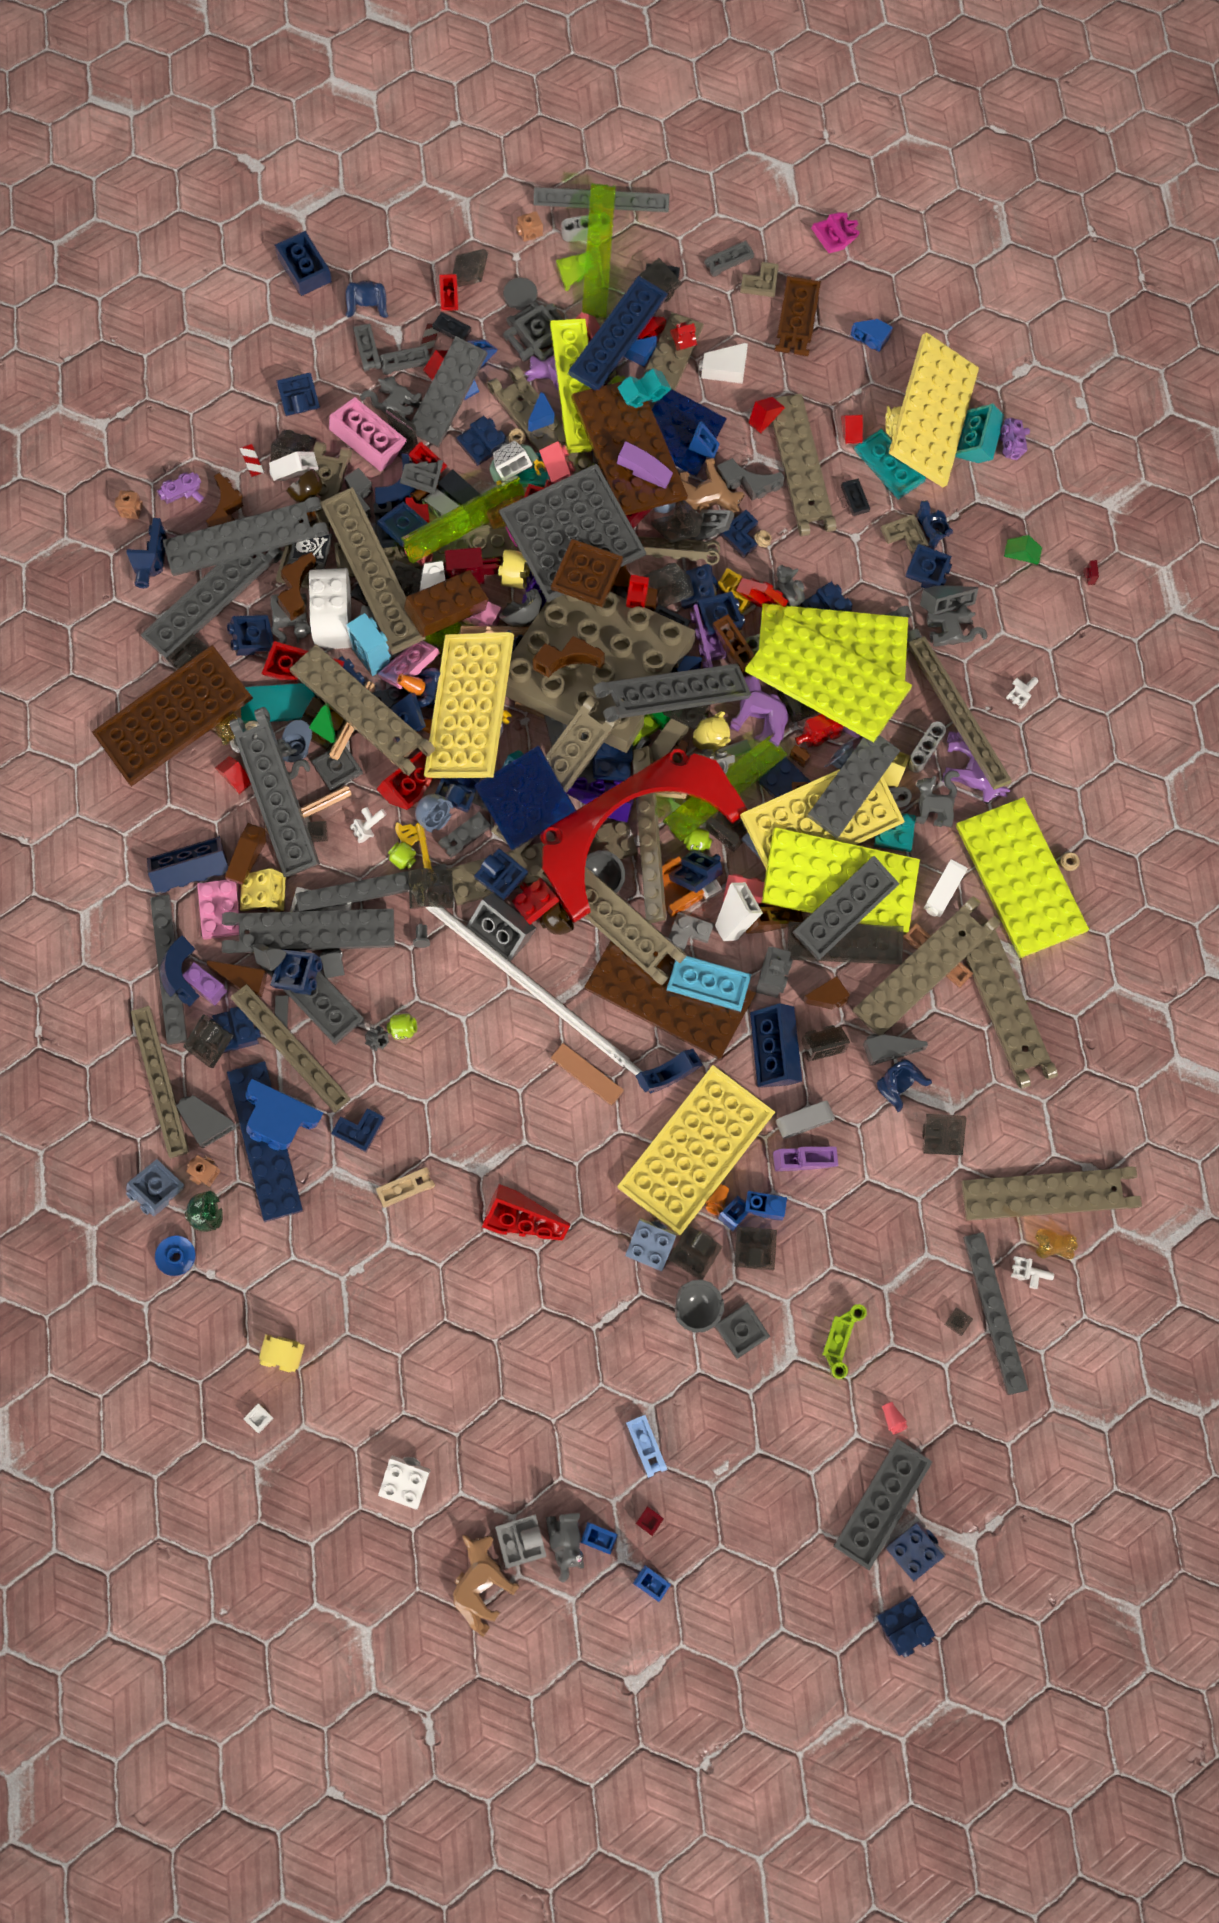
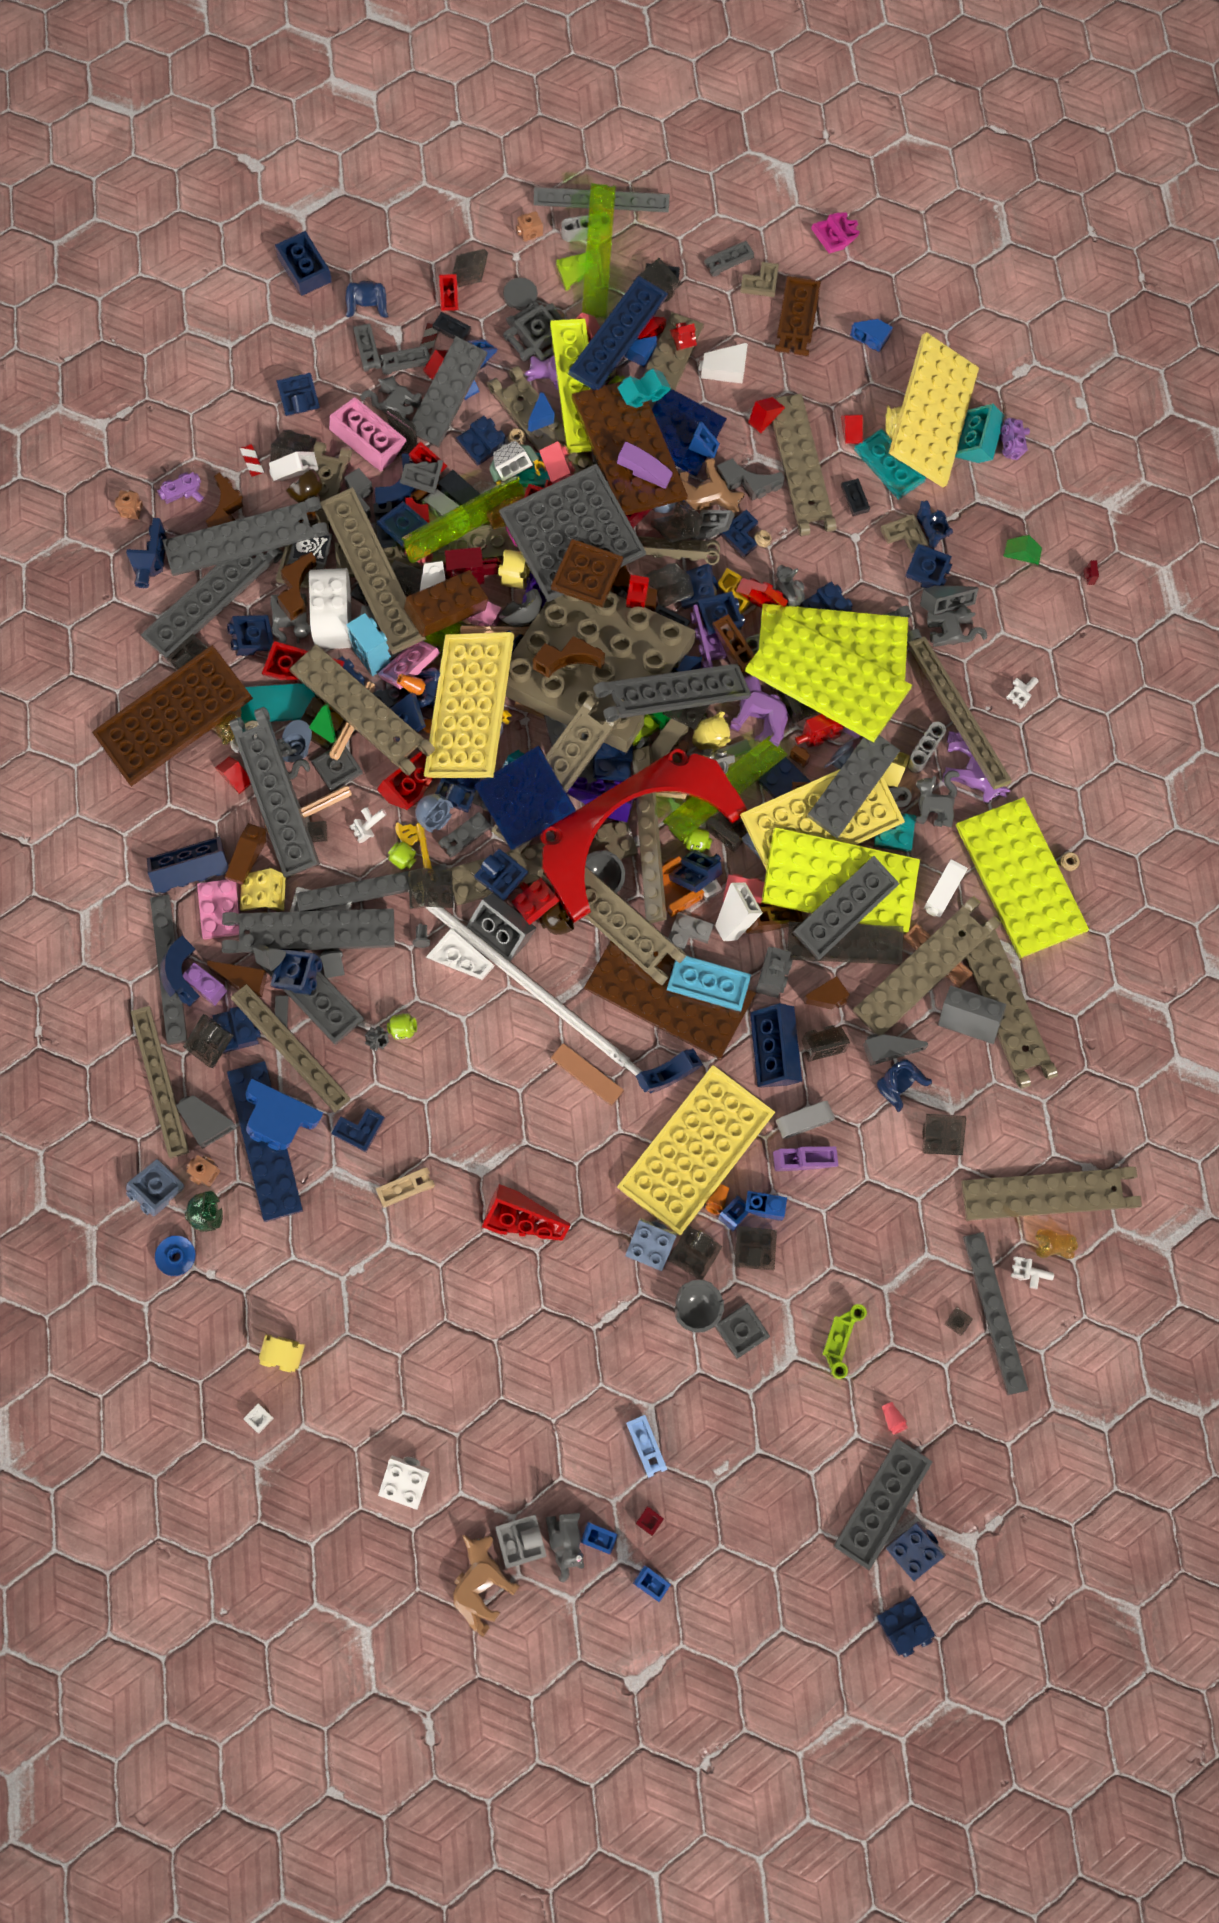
none -> white wing [426,928,494,980]
none -> dark grey slope [938,986,1006,1045]

